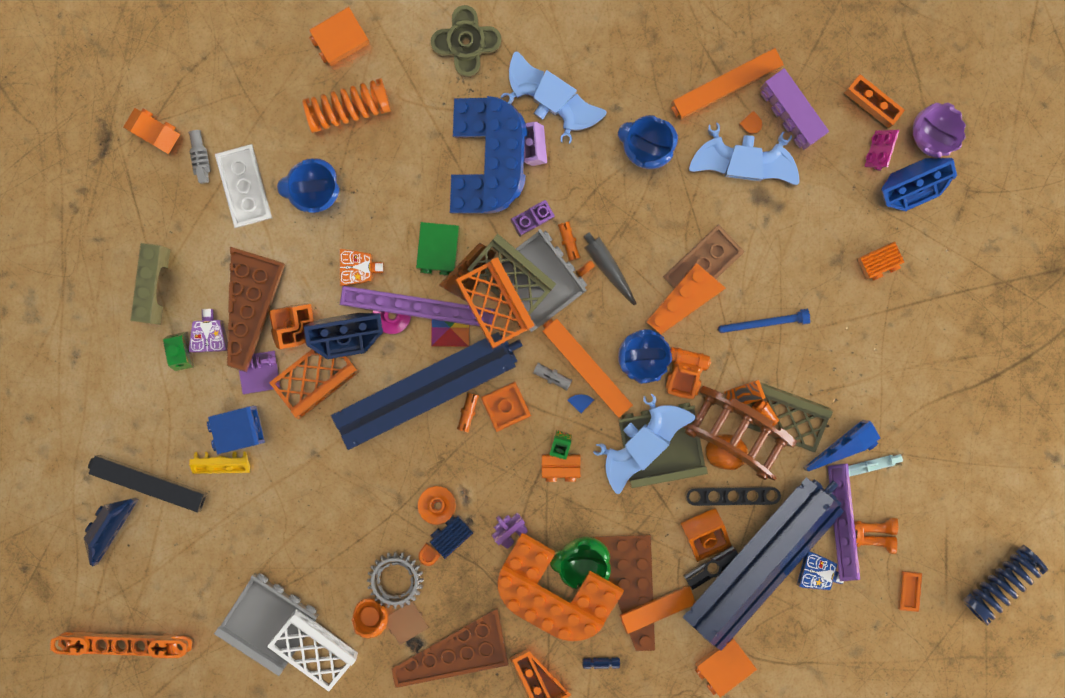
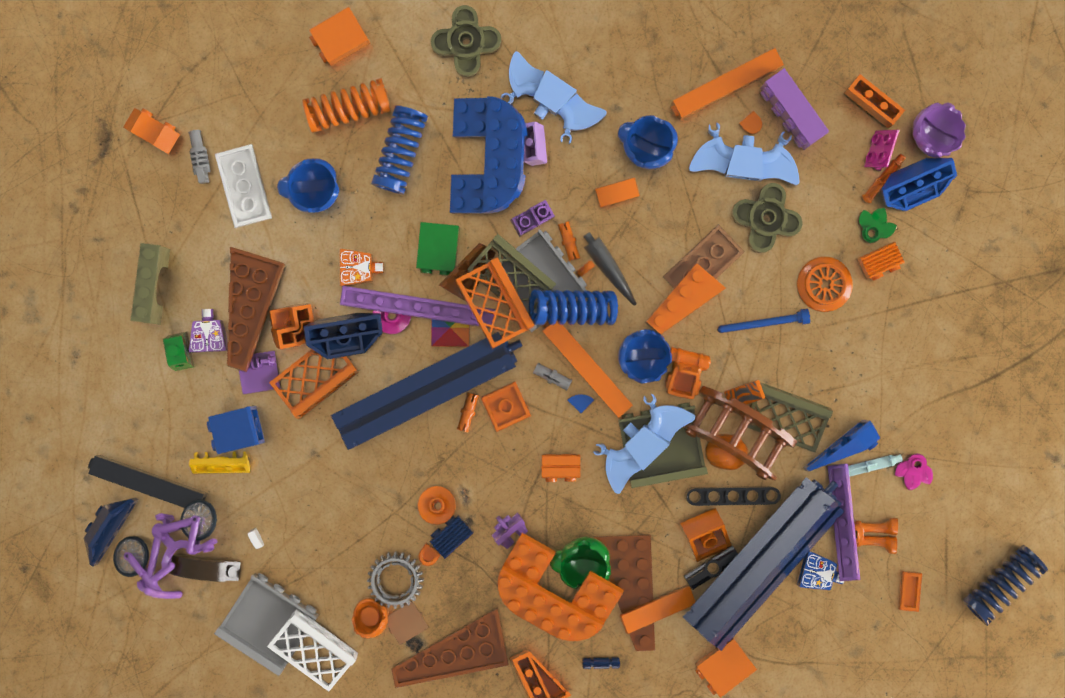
orange piece [50,631,193,658] -> none
green leg [549,430,572,460] -> none
orange cone [752,399,779,426] -> none
none -> piece [113,500,218,599]
none -> dark brown arch [169,554,241,582]
none -> white tile [248,528,264,549]
none -> blue piece [371,105,428,195]
none -> blue piece [529,290,618,325]
none -> orange slope [595,177,640,207]
none -> olive plant [732,183,803,253]
none -> orange piece [797,257,853,312]
none -> green plate [859,208,897,243]
none -> orange piece [862,154,906,203]
none -> dark pink plate [895,453,933,490]

